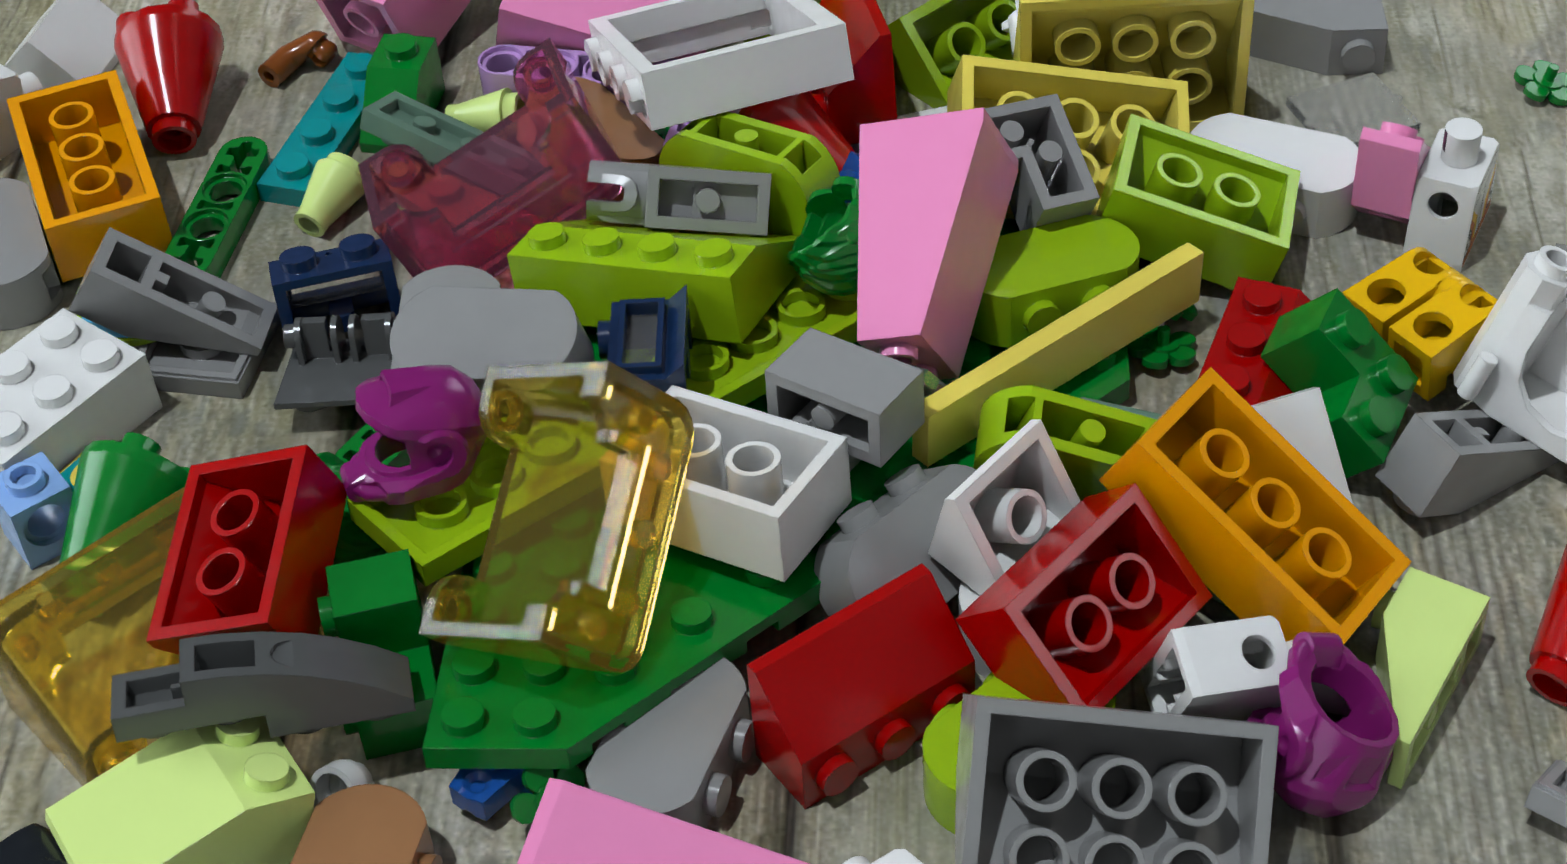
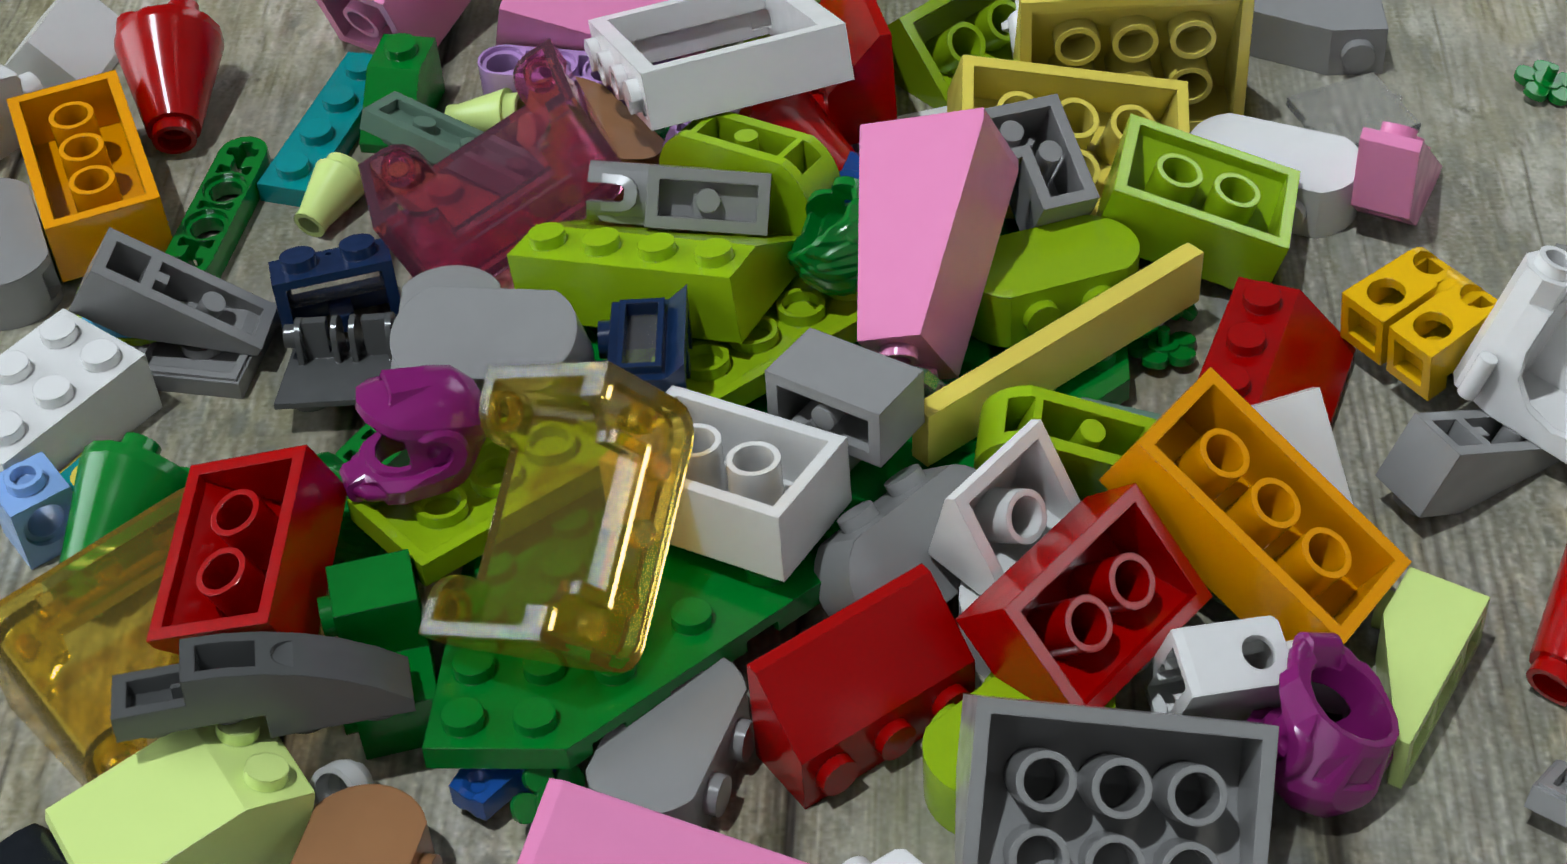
dark orange arm [258,30,338,88] -> none
green brick [1260,288,1419,479] -> none
white torso [1402,117,1500,273] -> none

